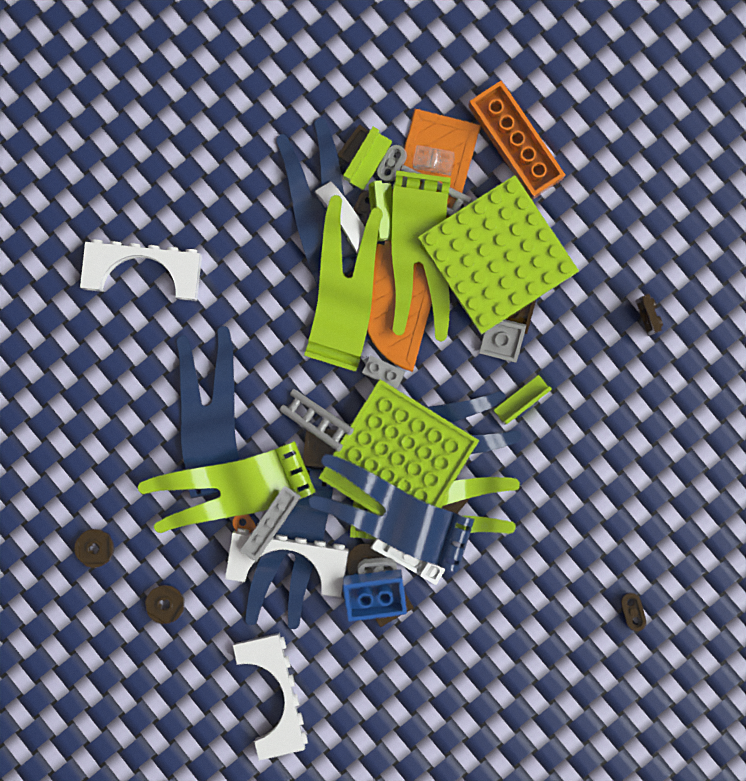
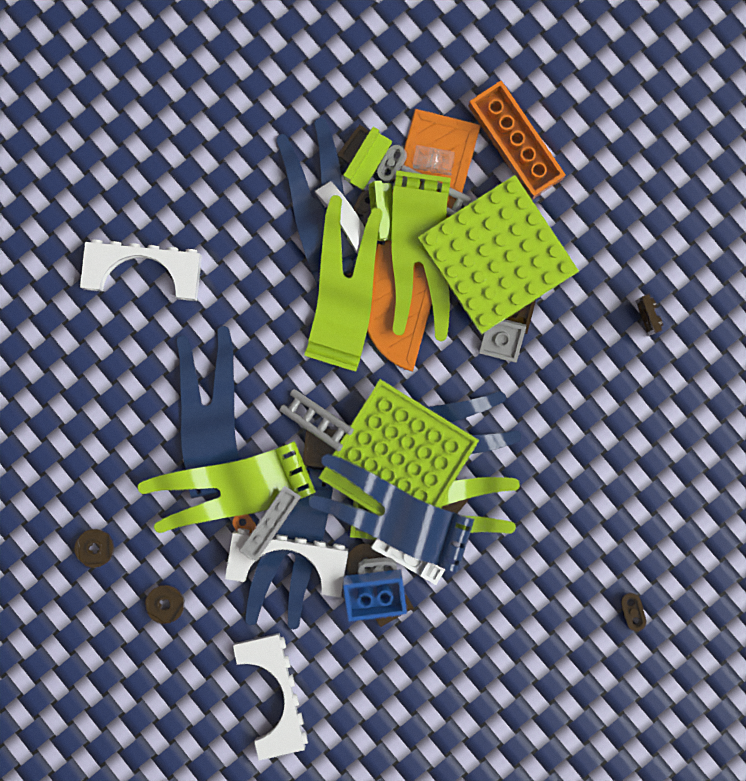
light grey brick [362,355,405,389] -> none
lime panel [493,375,552,425] -> none

